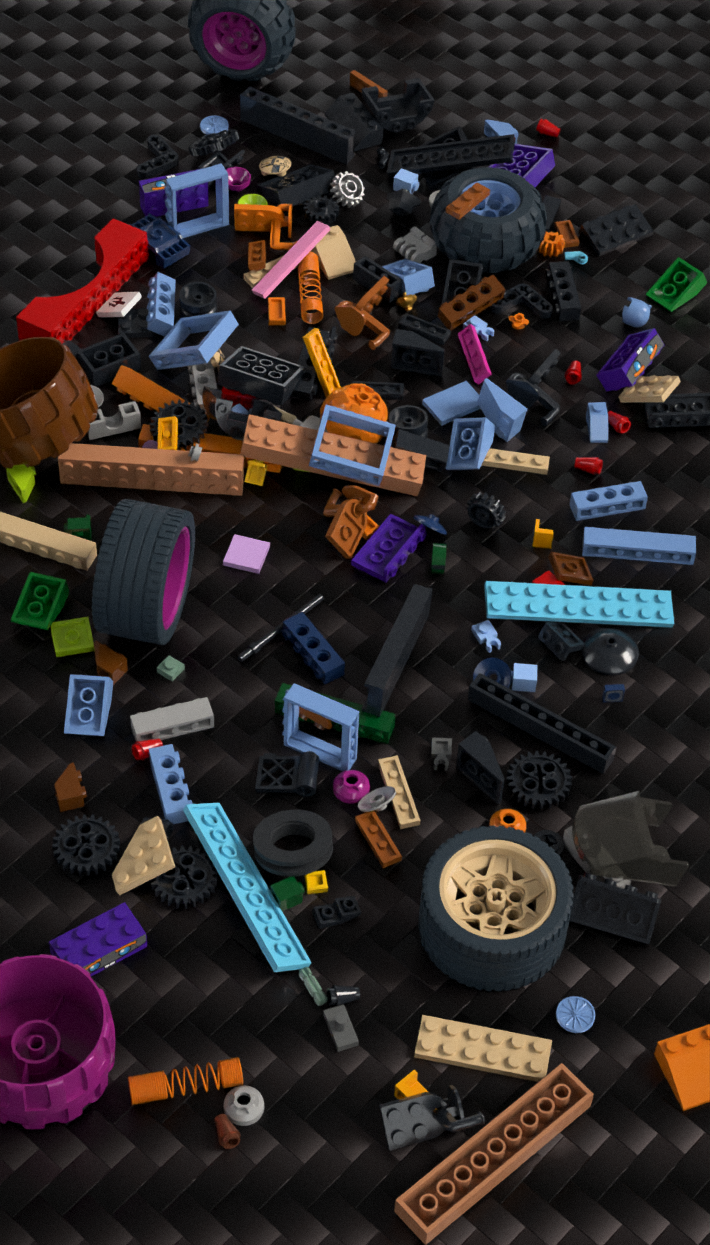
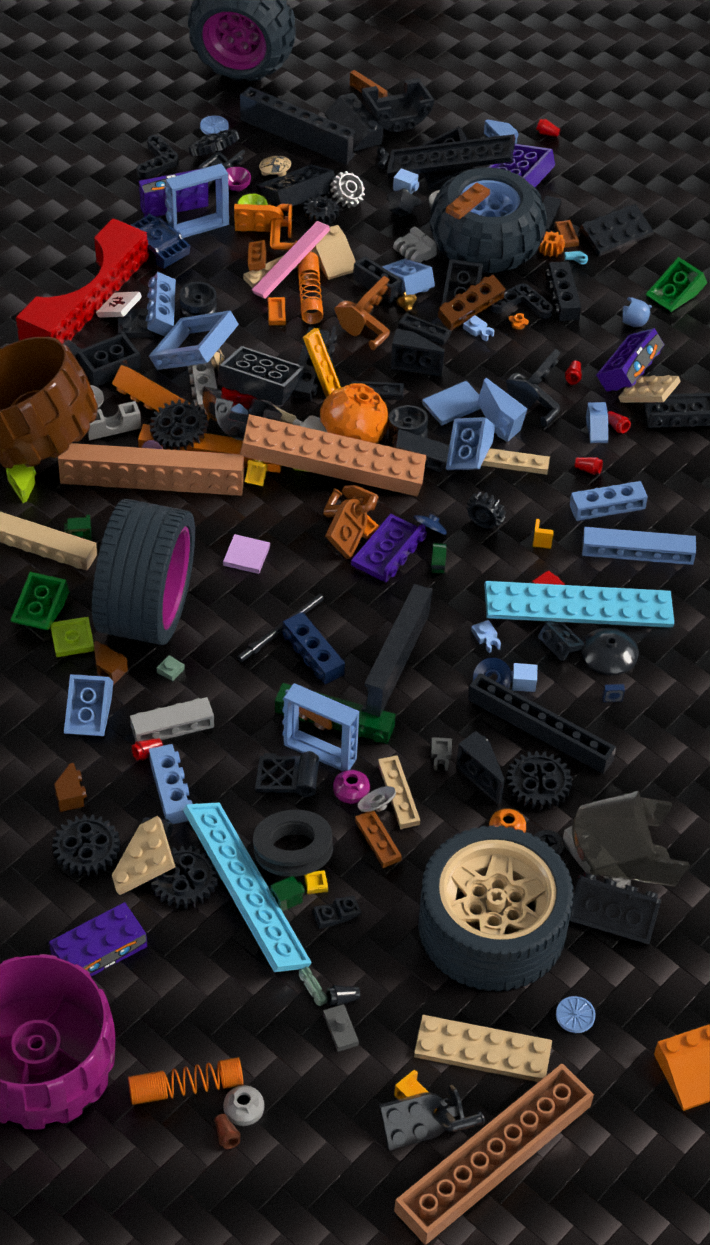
light orange plate [158,416,178,450] -> none
light grey plate [188,443,202,462] -> none
medium blue window [309,405,396,486] -> none
dark pink plate [458,324,492,385] -> none
reddish brown tile [548,552,594,586] -> none

